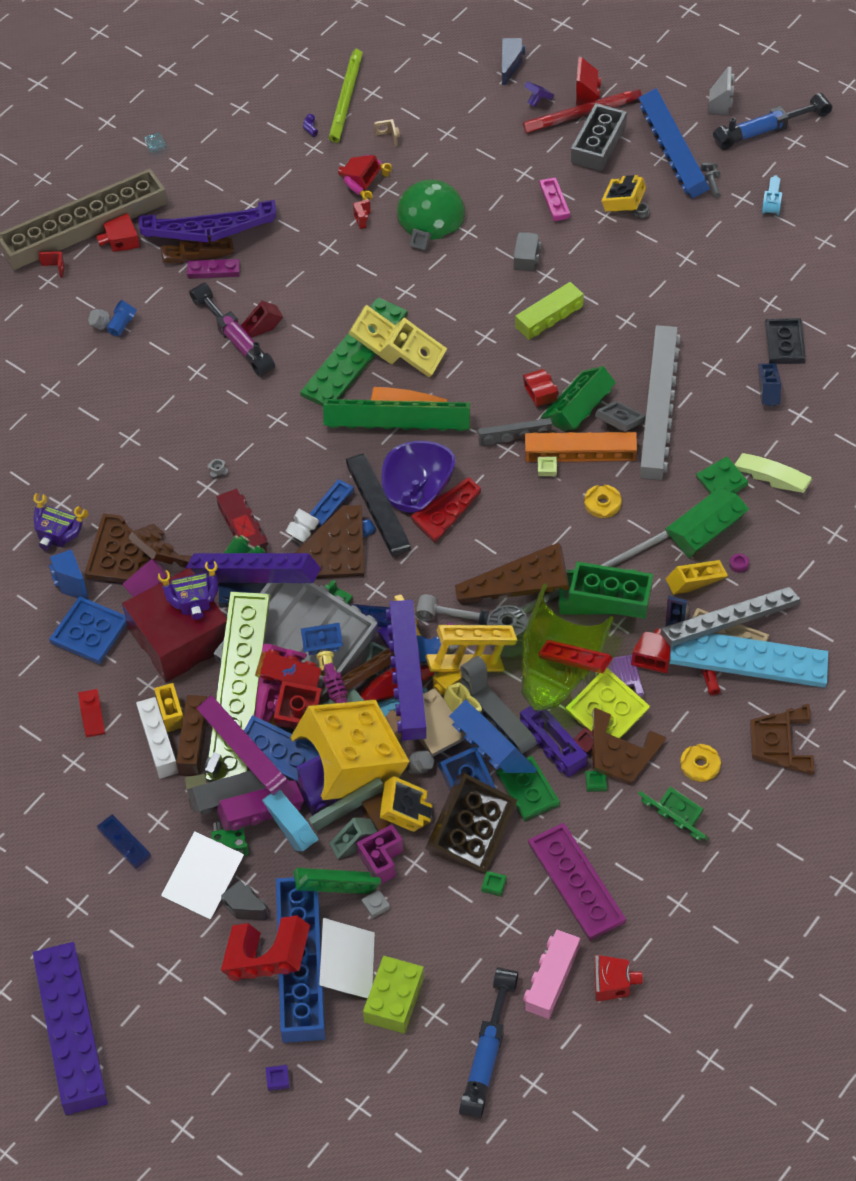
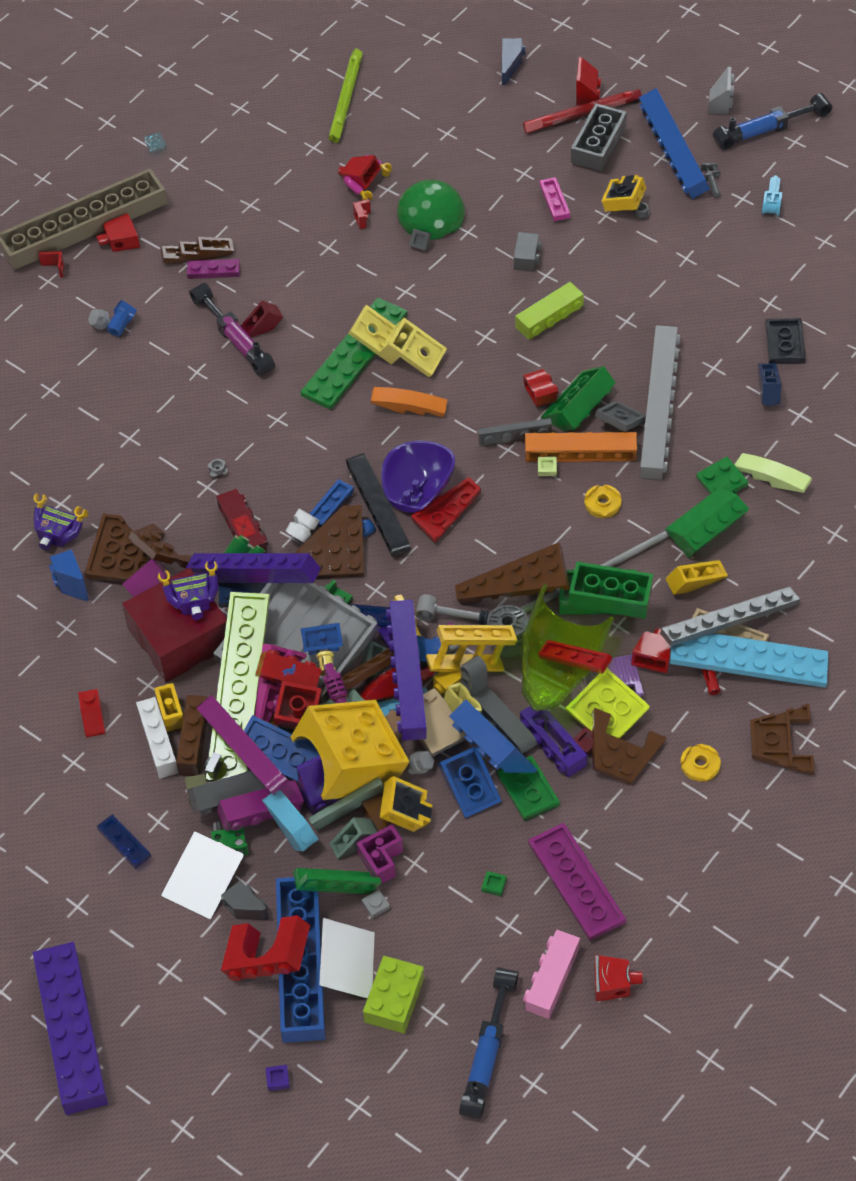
blue plate [49,596,127,664] -> none
dark purple wing [139,200,277,242] -> none
dark purple arm [303,114,318,137] -> none
green brick [323,399,471,431] -> none
tan bracket [374,119,400,147] -> none
dark brown slope [425,773,517,874] -> none
dark purple tile [524,81,554,107] -> none
green tile [585,771,607,792] -> none
green bracket [638,786,710,841] -> none
dark blue slope [665,596,691,627] -> none
magenta tile [729,553,749,573] -> none

